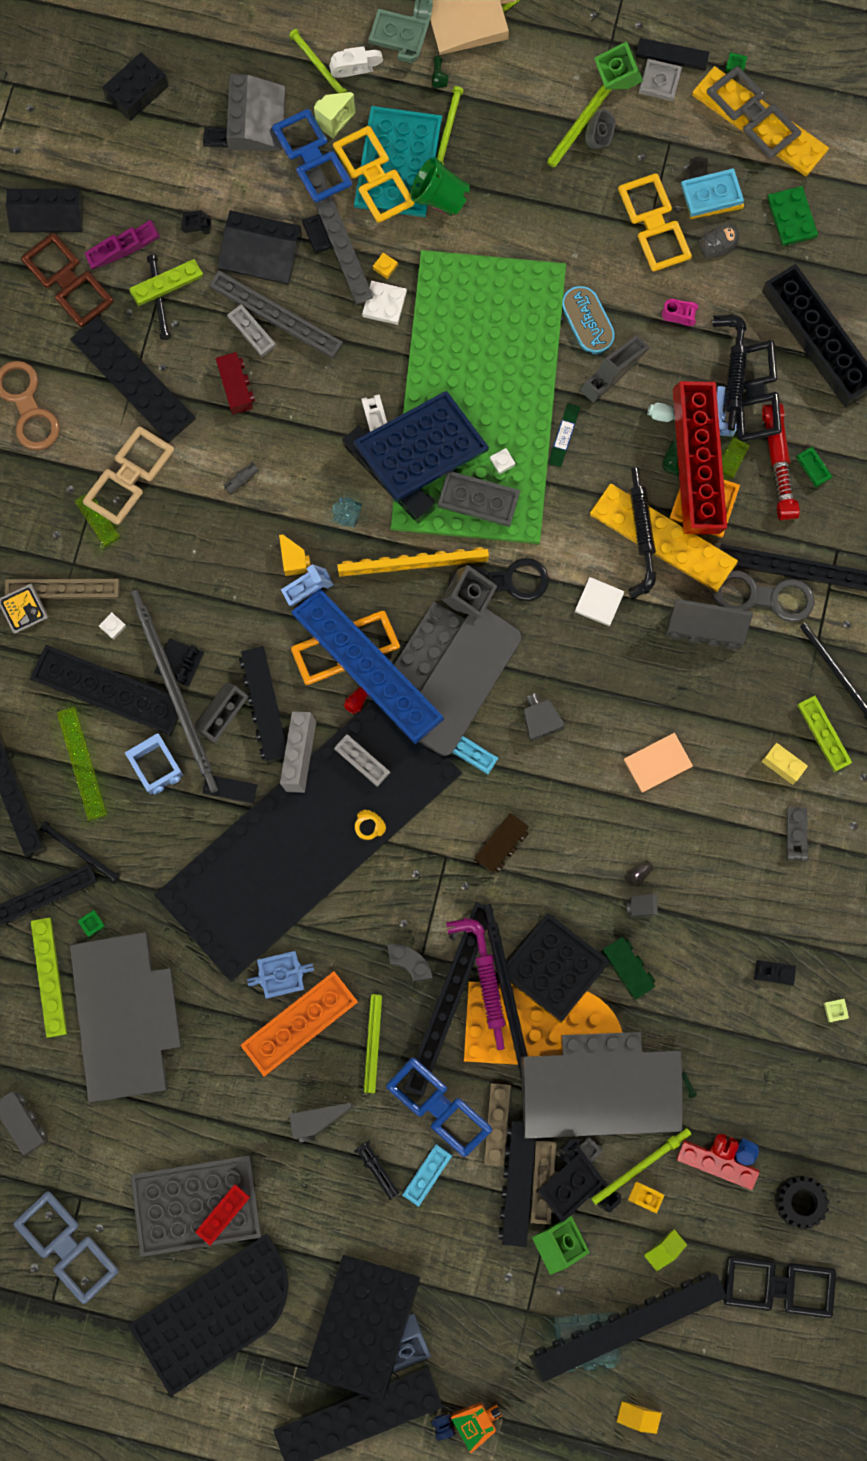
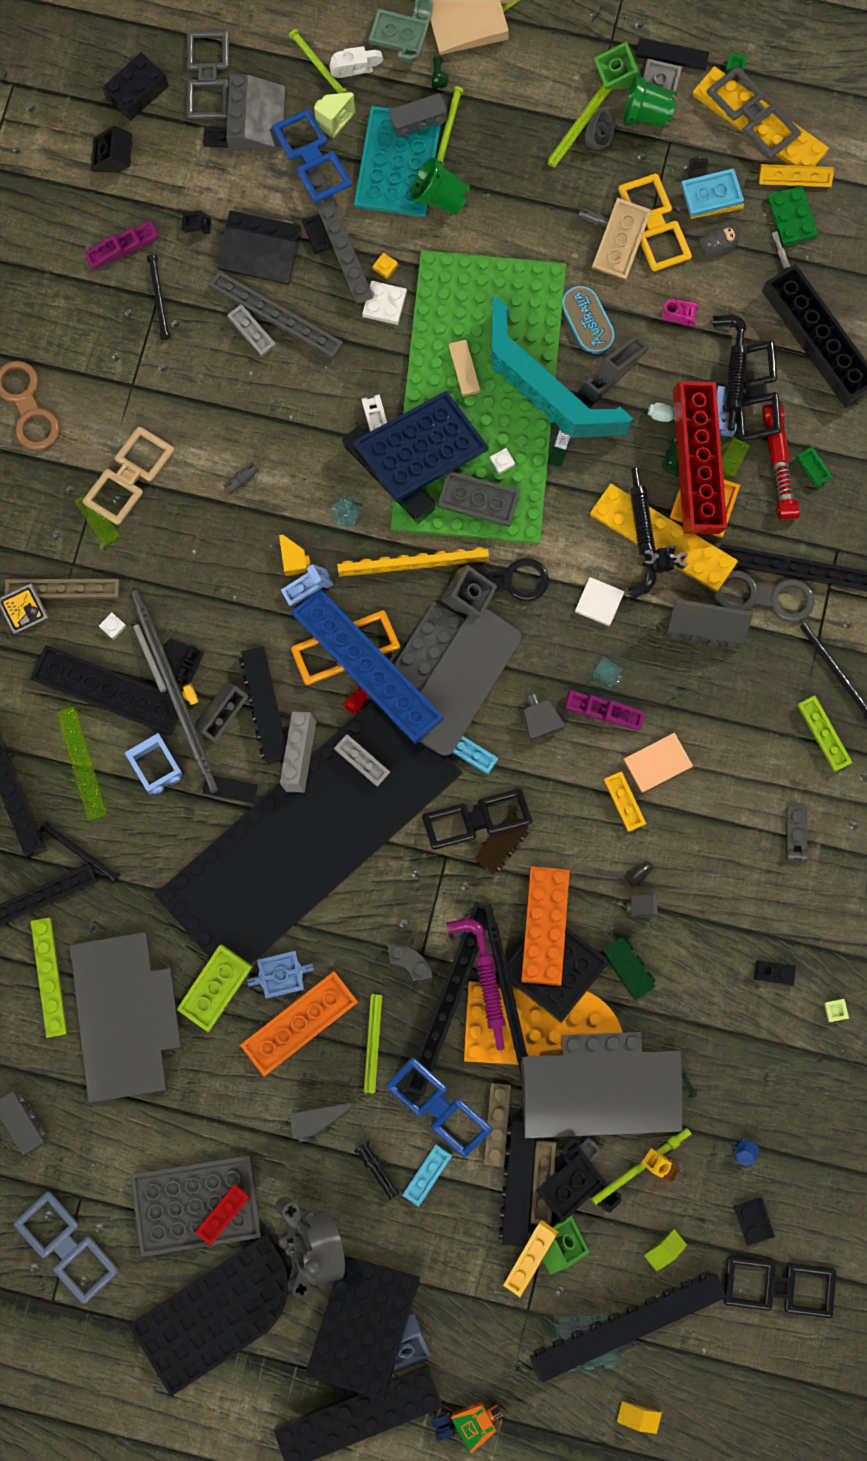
black slope [6,188,84,233] -> none
copper bar [21,233,114,327] -> none
black plate [70,316,196,443] -> none
green plate [78,910,106,938] -> none
lime plate [130,259,203,307] -> none
dark red brick [215,352,255,415] -> none
yellow bar [333,126,415,223] -> none
yellow piece [355,810,386,840] -> none
yellow slope [628,1182,665,1214] -> none
plate [677,1134,760,1190] -> none
light yellow brick [762,743,808,785] -> none
black tyre [775,1176,830,1229] -> none
none -> black slope [91,125,132,173]
none -> light grey bar [133,624,167,692]
none -> lime plate [177,944,253,1032]
none -> yellow plate [182,683,199,705]
none -> dark grey bar [186,30,229,120]
none -> dark grey piece [276,1197,345,1299]
none -> dark grey brick [389,93,447,138]
none -> black bar [422,789,533,850]
none -> tan tile [448,340,480,397]
none -> teal slope [491,296,633,438]
none -> yellow plate [503,1220,558,1297]
none -> orange plate [521,866,570,986]
none -> magenta slope [563,690,645,731]
none -> dark grey pin [578,207,610,227]
none -> tan plate [592,197,652,281]
none -> clear light blue brick [592,657,623,688]
none -> yellow plate [604,771,646,832]
none -> green piece [623,76,677,128]
none -> yellow leg [641,1148,681,1182]
none -> black pin [642,546,688,573]
none -> black plate [733,1197,775,1246]
none -> yellow plate [759,164,834,187]
none -> light grey piece [772,231,790,271]

